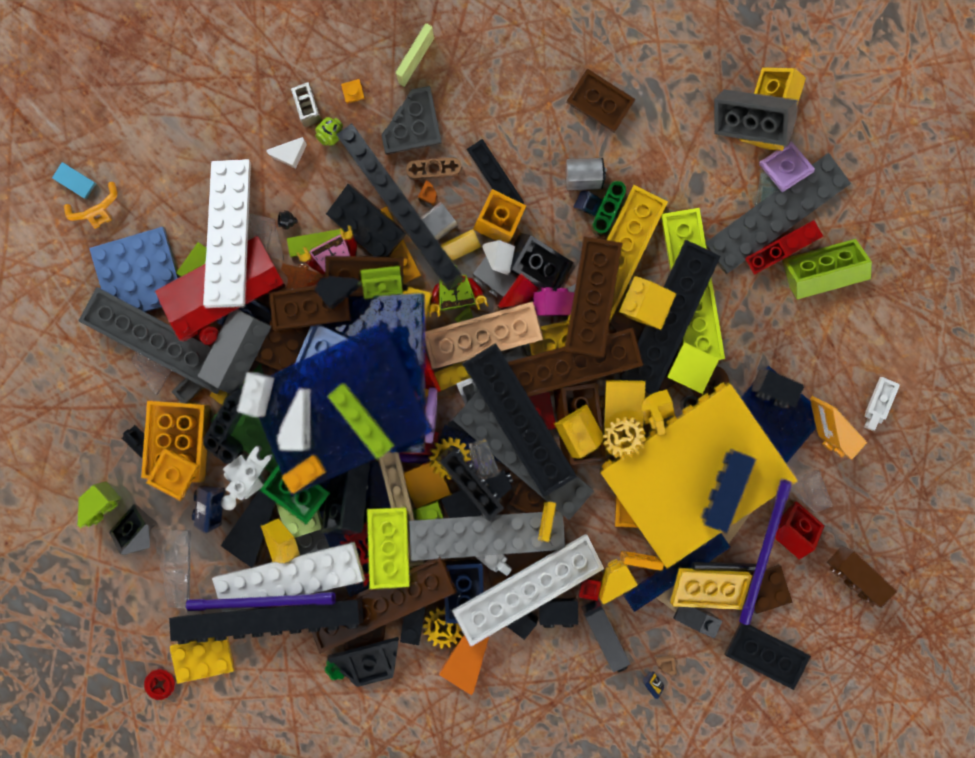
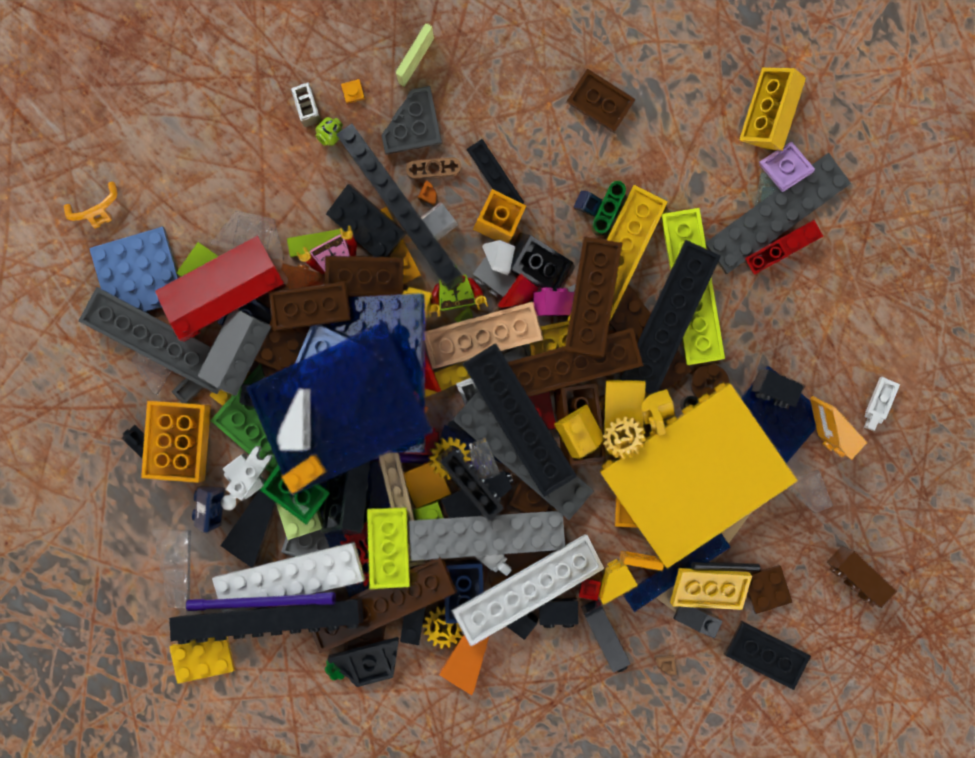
medium azure tile [52,162,97,199] -> none
lime slope [77,481,121,528] -> none
black slope [109,504,157,555] -> none
red gear [144,669,176,700] -> none
light orange tile [146,448,200,501] -> none
red plate [199,325,219,345] -> none
black beam [203,388,244,464] -> none
white plate [204,159,251,308] -> none
white brick [237,373,274,417] -> none
yellow slope [261,519,300,563] -> none
white slope [267,137,307,169] -> none
black plate [277,210,298,230] -> none
black slope [314,276,363,309] -> none
lime plate [328,384,394,459] -> none
lime plate [360,266,403,299] -> none
lavender tile [425,388,437,443] -> none
yellow tile [440,229,481,261] -> none
yellow tile [538,502,556,542] -> none
flat silver piece [566,158,607,190] -> none
yellow slope [619,276,676,330] -> none
slope [643,672,665,699] -> none
neon yellow tile [667,342,719,394] -> none
dark blue brick [701,449,756,533] -> none
dark grey slope [714,89,798,146] -> none
dark purple piece [739,479,792,625] -> none
red slope [775,501,825,560] -> none
lime slope [782,239,872,300] -> none

